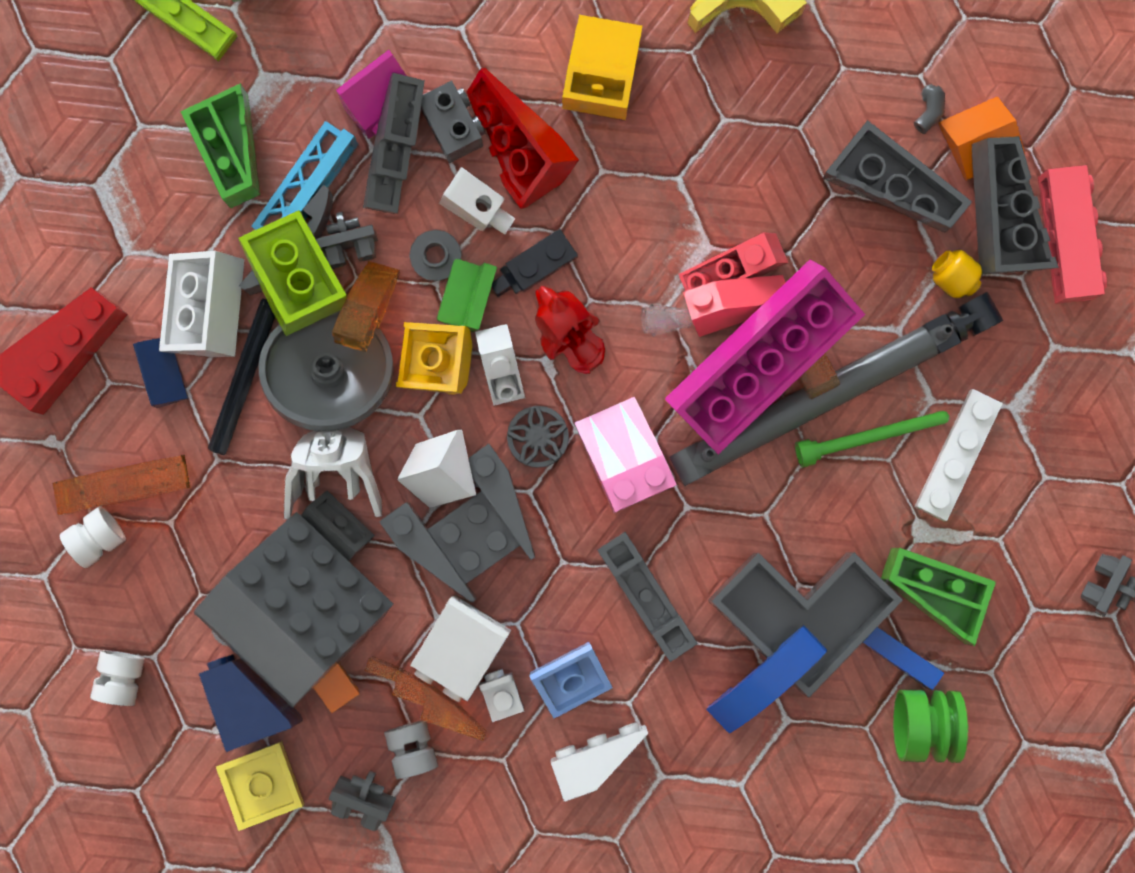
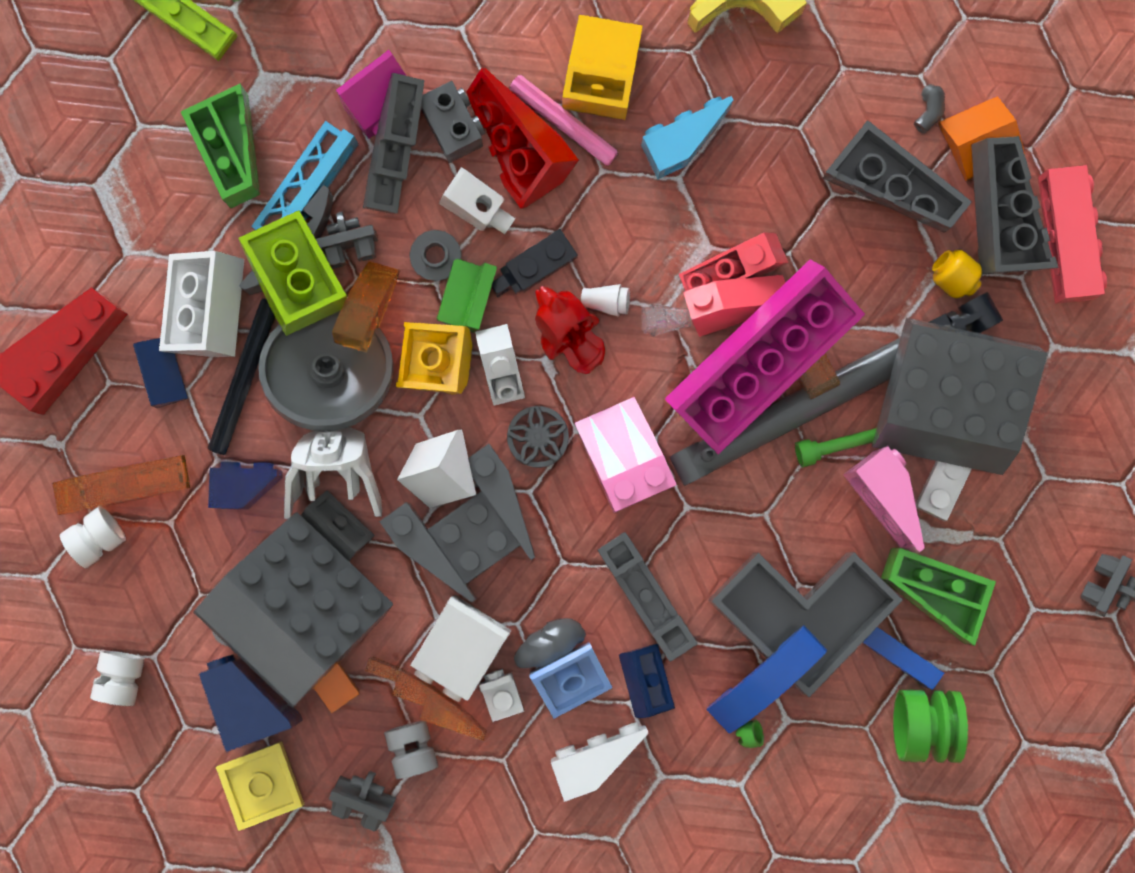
none -> clear blue slope [208,462,283,510]
none -> bright pink axle [510,75,618,166]
none -> dark grey arm [514,618,586,668]
none -> white cone [581,284,630,317]
none -> dark blue slope [619,644,675,718]
none -> medium azure slope [641,96,733,180]
none -> bright green hinge [736,720,764,748]
none -> bright pink slope [843,446,925,553]
none -> dark grey slope [872,318,1048,475]

